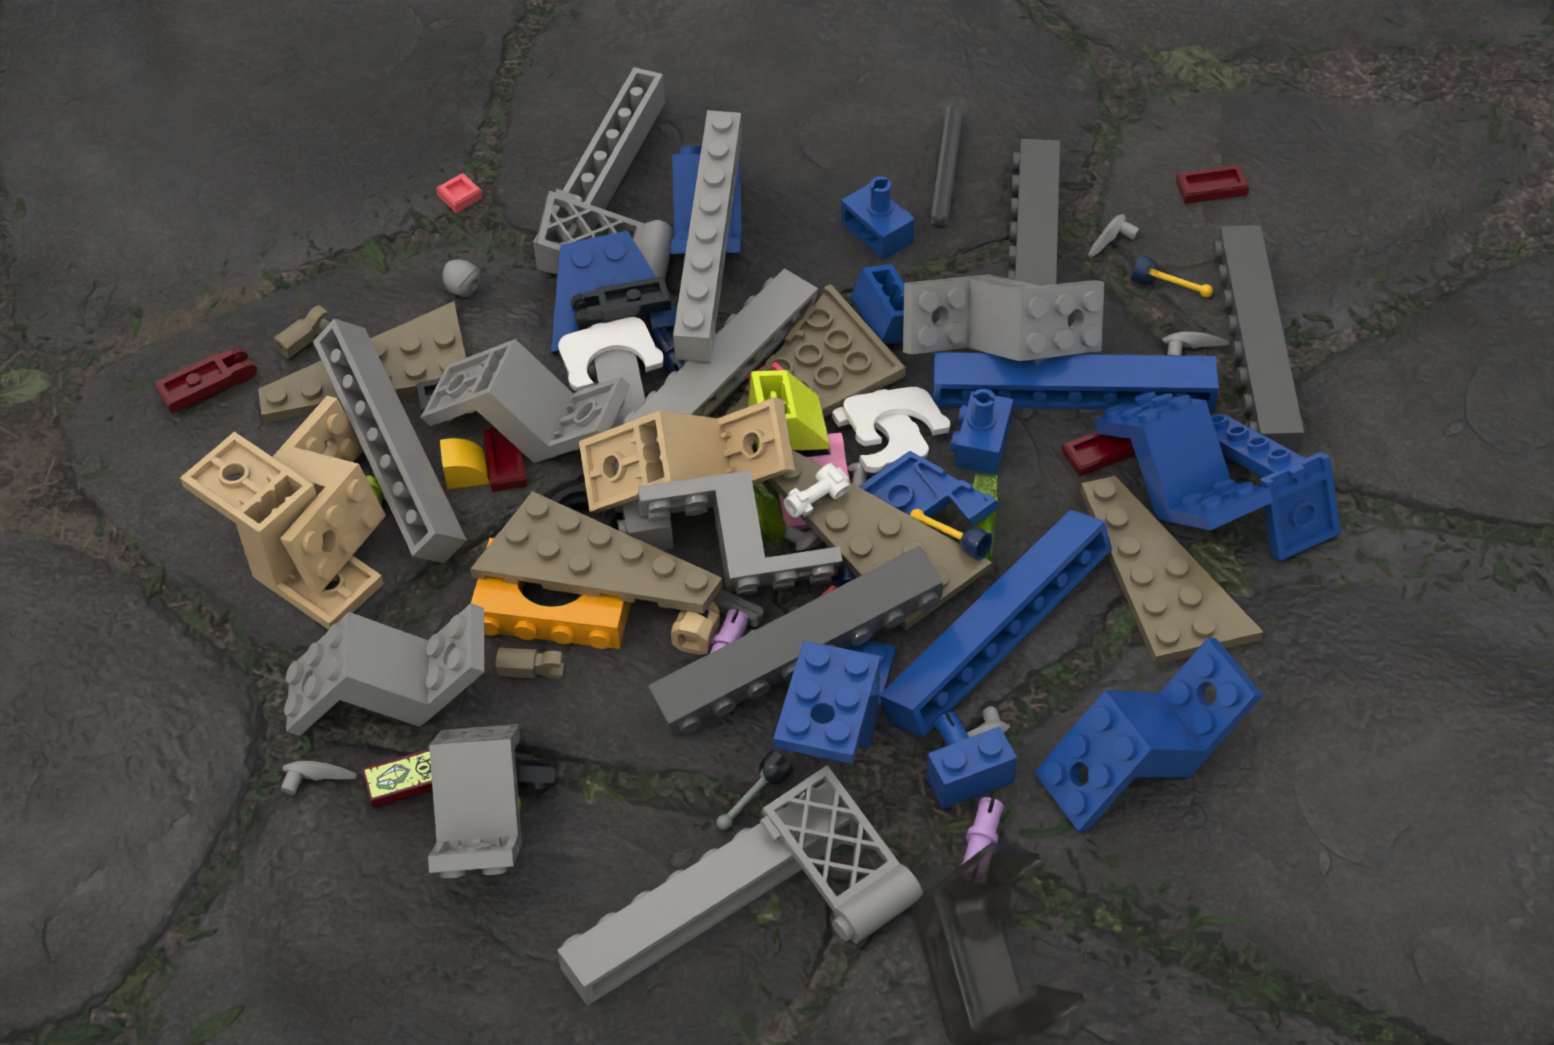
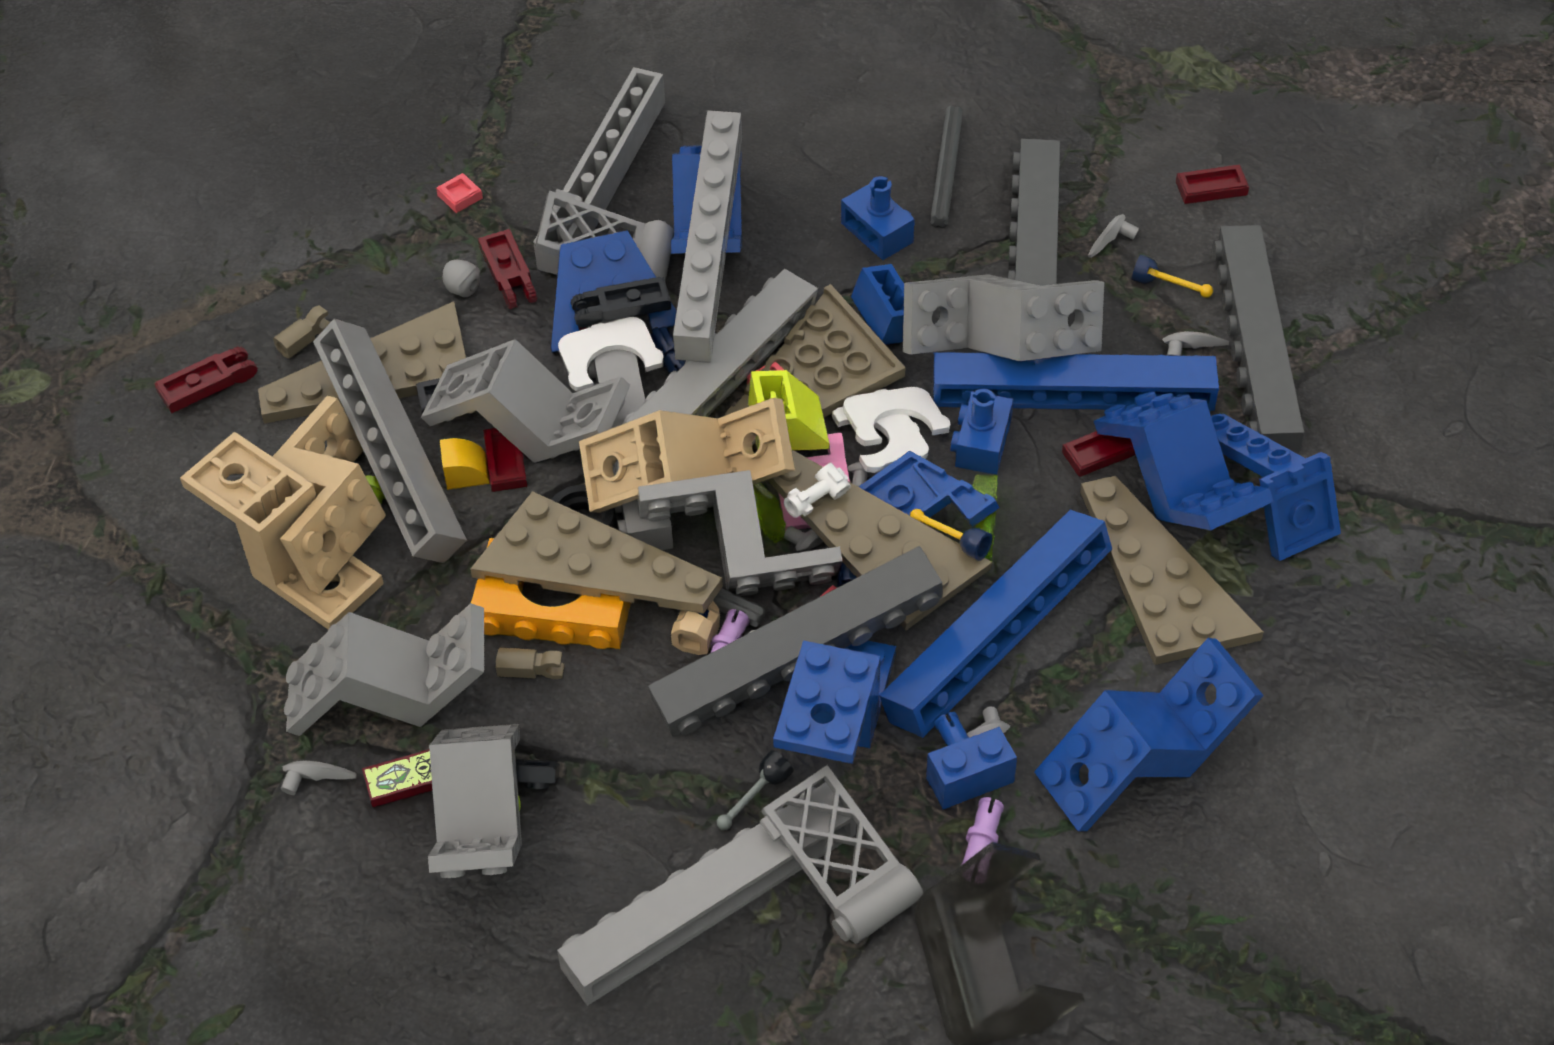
none -> dark red hinge [478,229,537,309]

